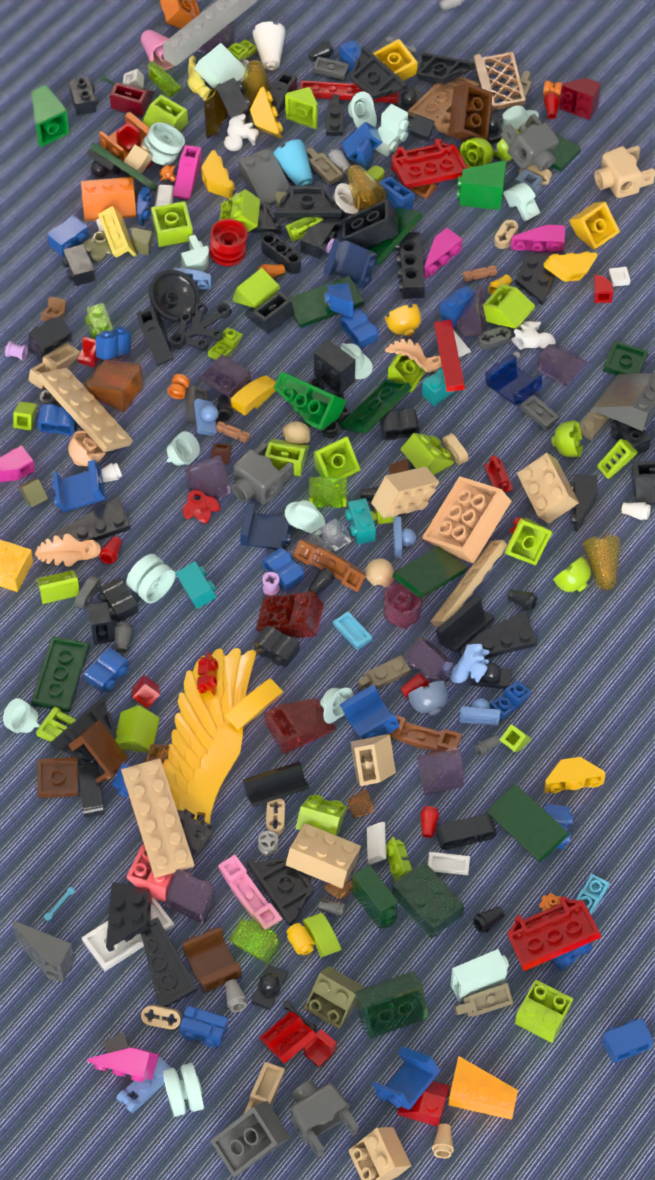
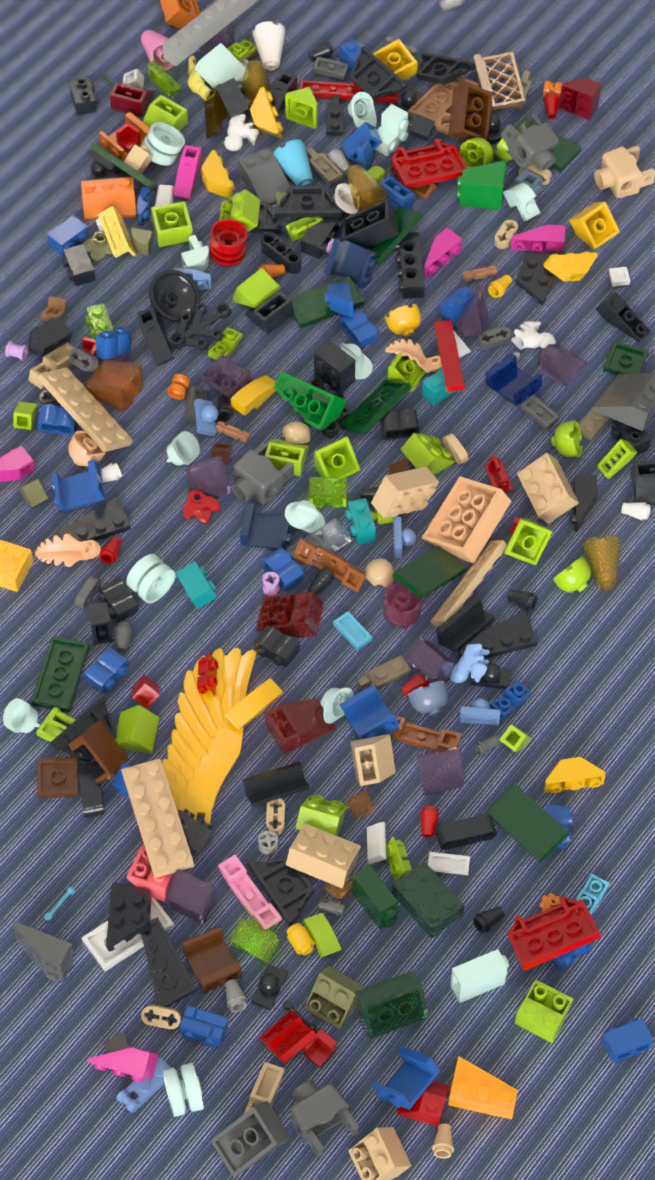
green slope [32,85,69,147] -> none
lime slope [36,570,80,604] -> none
clear orange slope [145,744,170,764] -> none
orange plant [159,165,176,182] -> none
dark tan hinge [453,983,514,1017] -> none
lime slope [483,284,535,329] -> none
light aqua piece [501,106,539,131] -> none
red brick [593,275,614,303] -> none
none -> dark grey beam [69,348,98,372]
none -> black slope [595,291,651,342]

